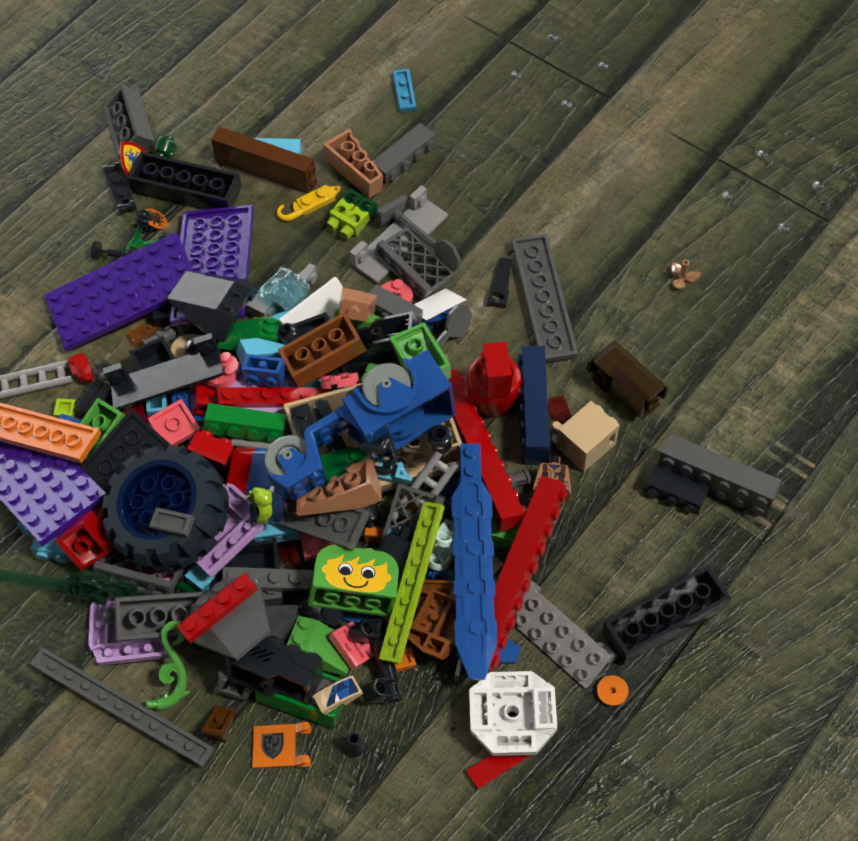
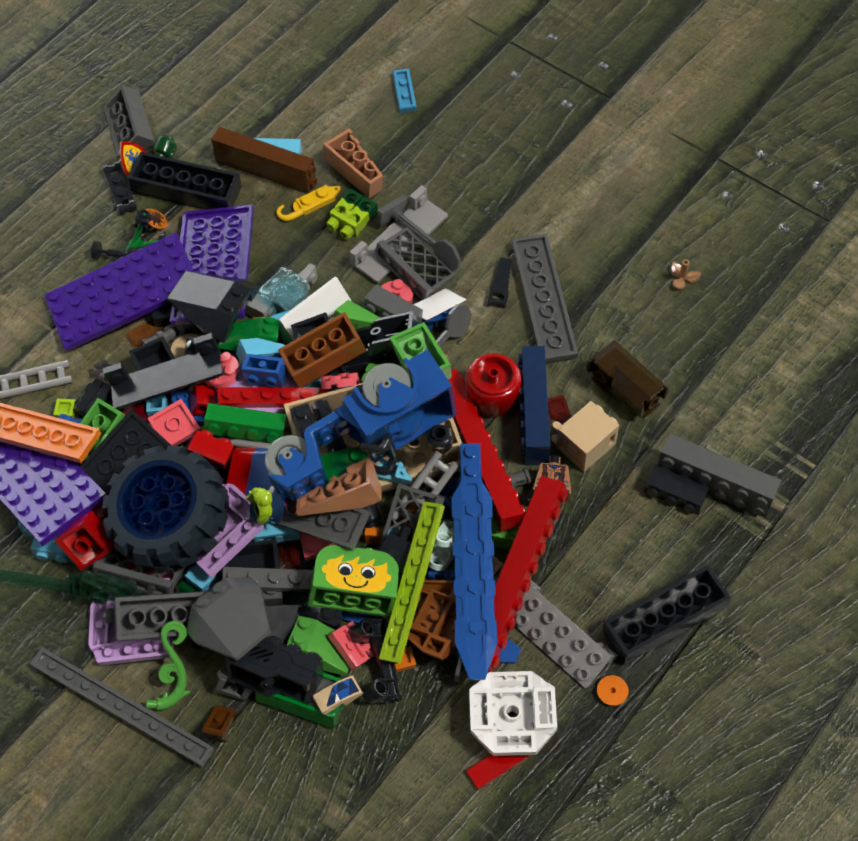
red rock [68,353,94,383] -> none
dark grey tile [149,508,195,537] -> none
red plate [177,572,259,643] -> none
orange flag [252,722,311,769] -> none
black hat [278,323,297,345] -> none
nougat torso [339,287,377,322] -> none
black cone [345,732,366,757] -> none
dark grey brick [373,123,435,185] -> none
red brick [479,341,512,398] -> none

